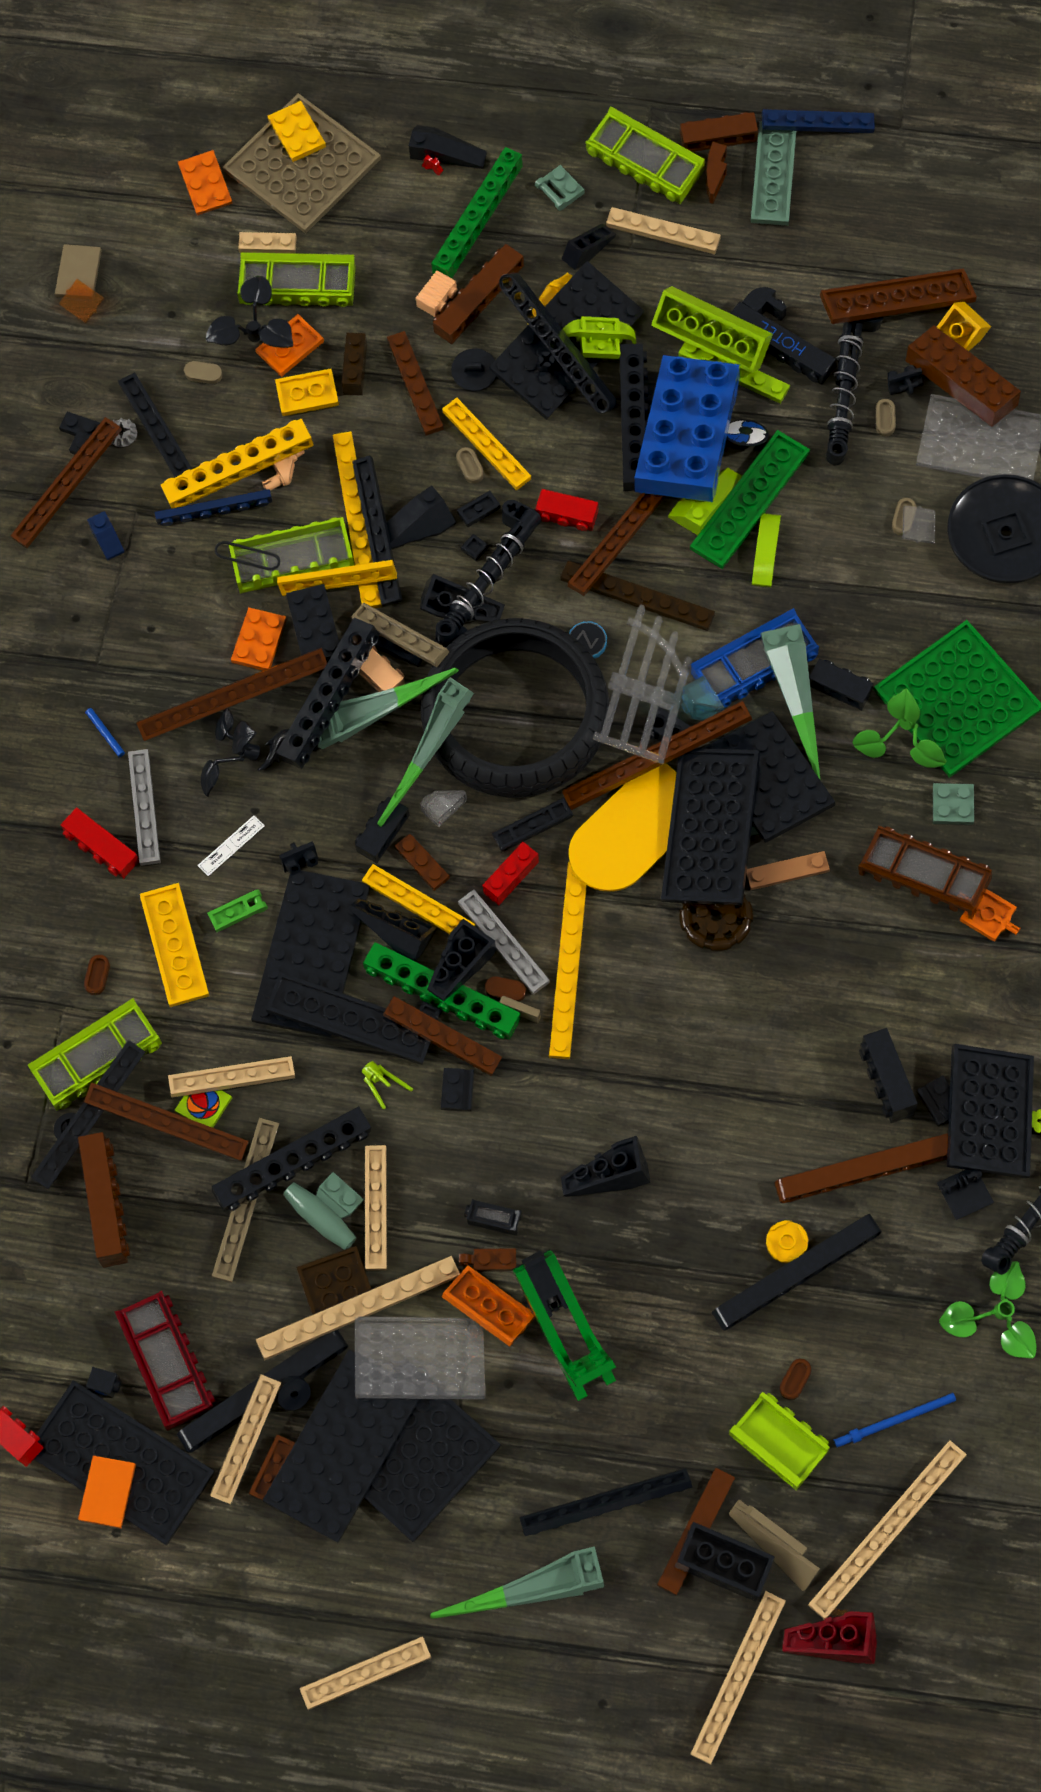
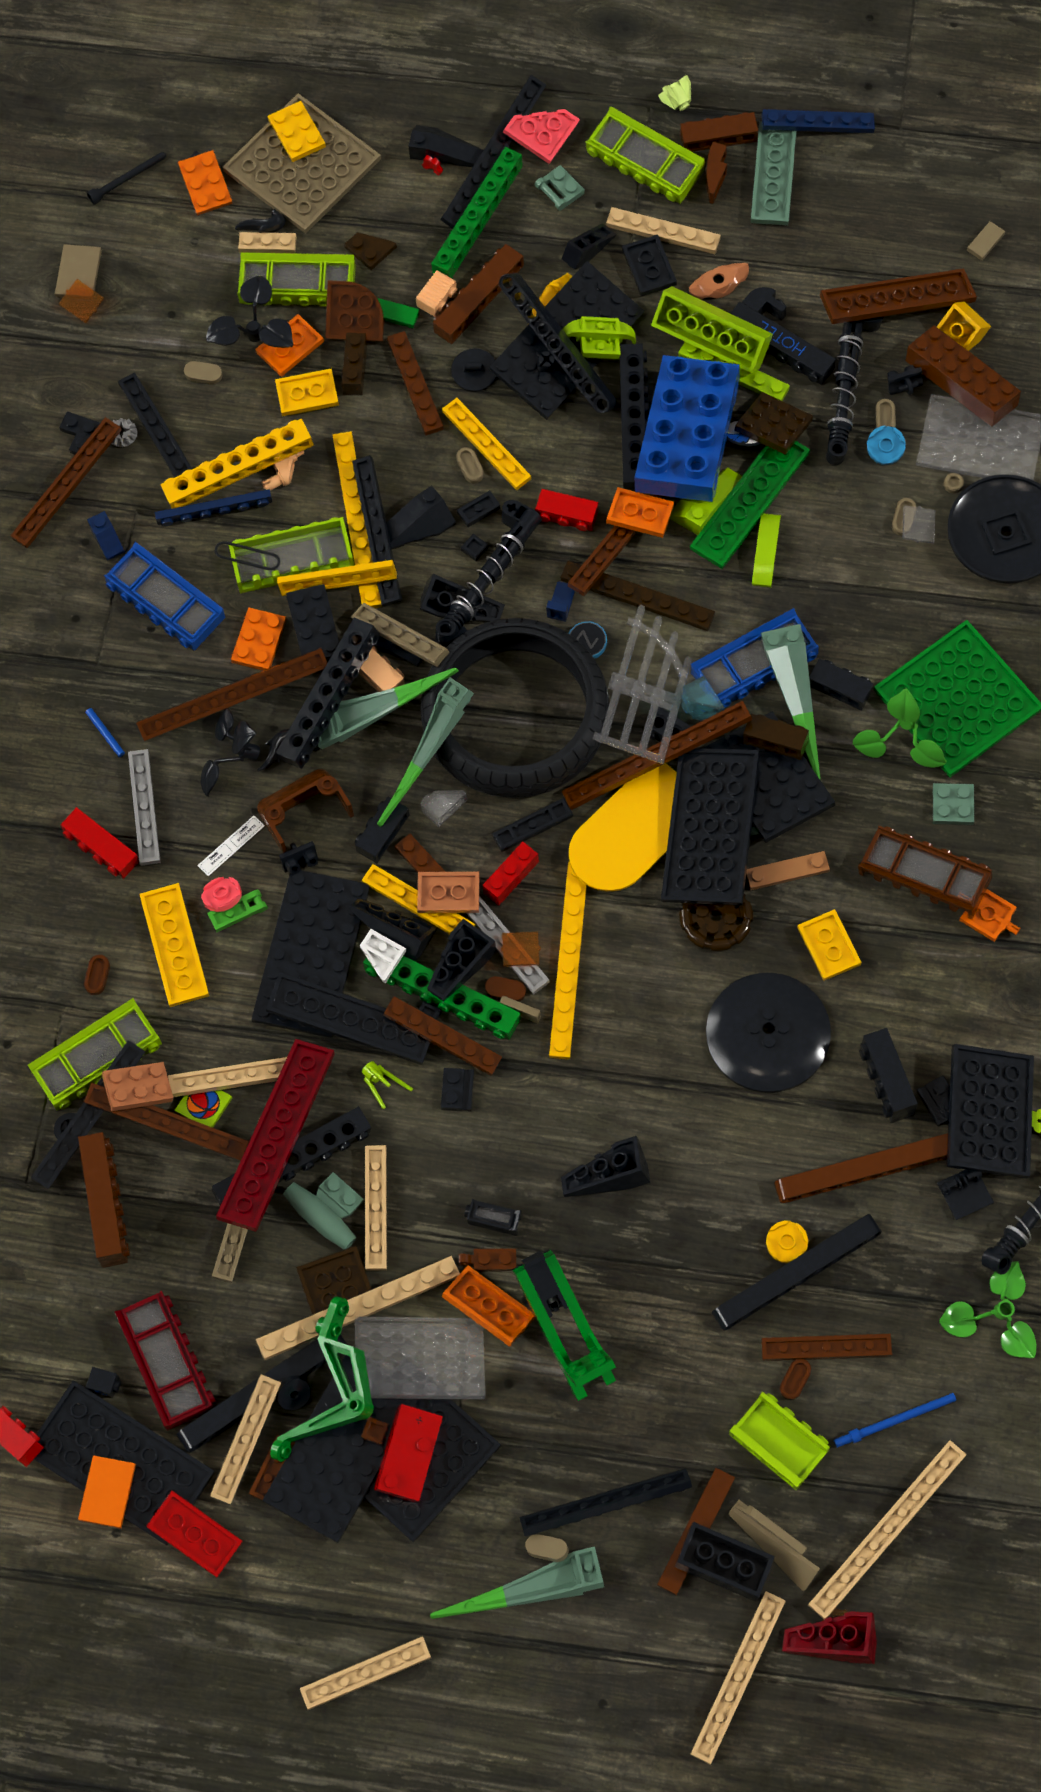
none -> black piece [86,152,166,205]
none -> nougat plate [102,1062,173,1111]
none -> window [104,542,226,651]
none -> red tile [146,1491,242,1578]
none -> coral tile [201,877,242,912]
none -> dark red plate [216,1039,335,1232]
none -> black piece [235,209,286,233]
none -> reddish brown windscreen [257,769,354,853]
none -> green piece [270,1296,374,1462]
none -> reddish brown plate [325,280,384,341]
none -> dark brown wing [344,232,397,270]
none -> white wing [360,929,406,983]
none -> reddish brown tile [361,1417,389,1446]
none -> red brick [374,1404,443,1502]
none -> green tile [377,298,420,329]
none -> nougat plate [417,872,480,913]
none -> black plate [440,75,546,229]
none -> clear orange piece [501,932,541,967]
none -> coral plate [503,109,580,164]
none -> dark tan tile [525,1534,569,1562]
none -> dark blue bracket [546,582,575,622]
none -> orange plate [606,487,674,538]
none -> black plate [622,234,677,296]
none -> yellowish green brick [658,75,692,111]
none -> nougat piece [689,263,749,300]
none -> black dish [706,973,831,1093]
none -> dark brown plate [734,392,813,455]
none -> dark brown brick [743,713,809,760]
none -> reddish brown plate [761,1334,892,1361]
none -> yellow plate [797,909,862,981]
none -> dark azure tile [867,426,906,465]
none -> dark tan tile [944,473,964,494]
none -> dark tan tile [967,221,1005,261]

